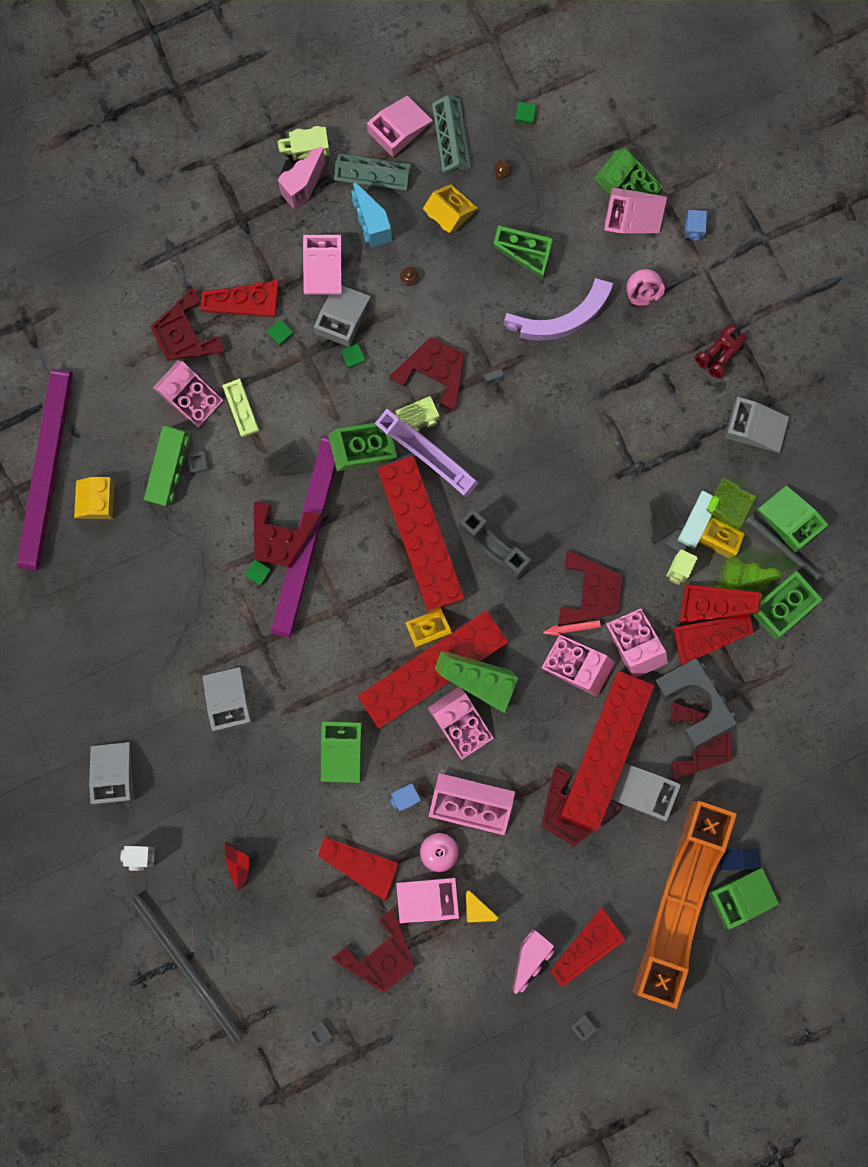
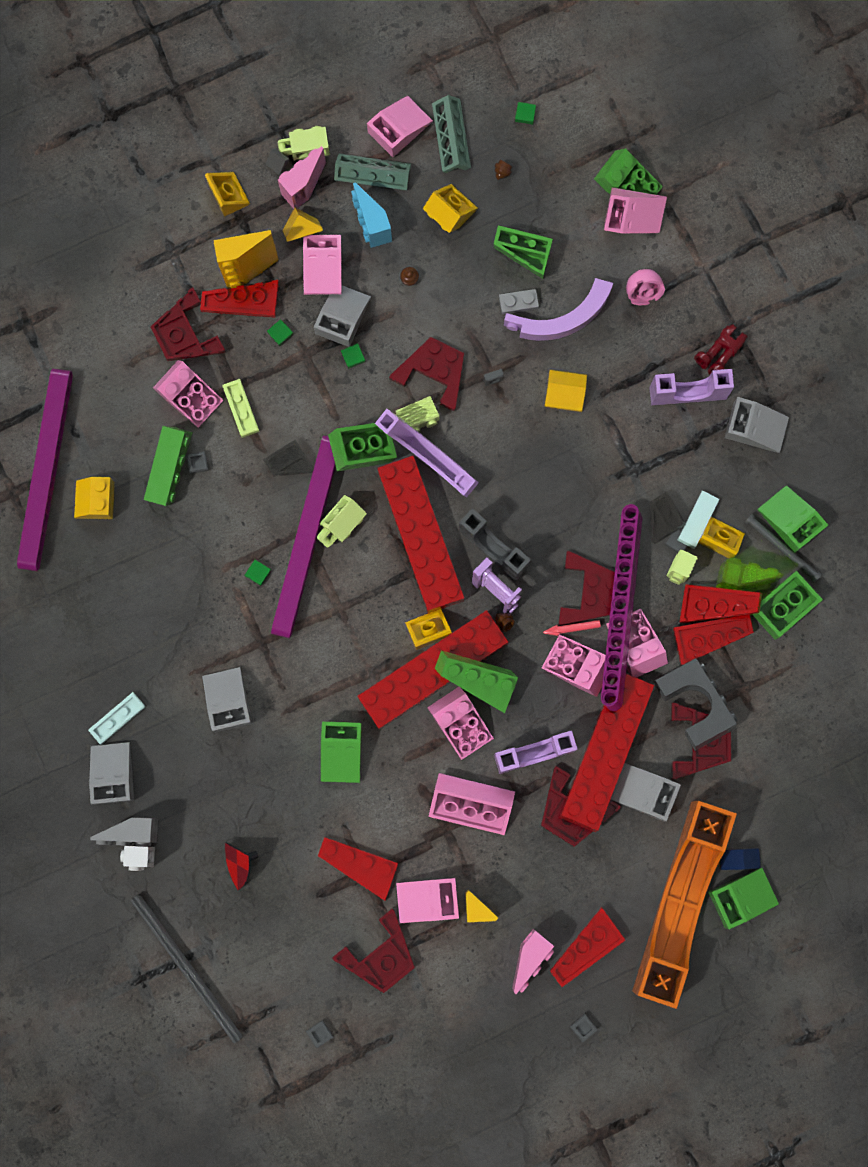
dark red wing [254,502,323,568] -> none
medium blue brick [390,783,421,812] -> none
bright pink cylinder [420,833,459,872] -> none
medium blue brick [685,210,707,241] -> none
clear neon green slope [706,477,756,530] -> none
none -> light aqua tile [88,692,146,745]
none -> light grey slope [90,818,158,846]
none -> yellow slope [205,172,250,217]
none -> yellow slope [214,230,279,288]
none -> yellow slope [283,207,323,242]
none -> yellowish green brick [317,495,367,547]
none -> lavender fence [472,558,522,613]
none -> lavender arch [494,731,577,774]
none -> reddish brown plate [495,613,515,632]
none -> light grey plate [499,289,539,315]
none -> yellow slope [545,370,587,412]
none -> magenta beam [601,504,643,711]
none -> lavender arch [650,369,734,406]

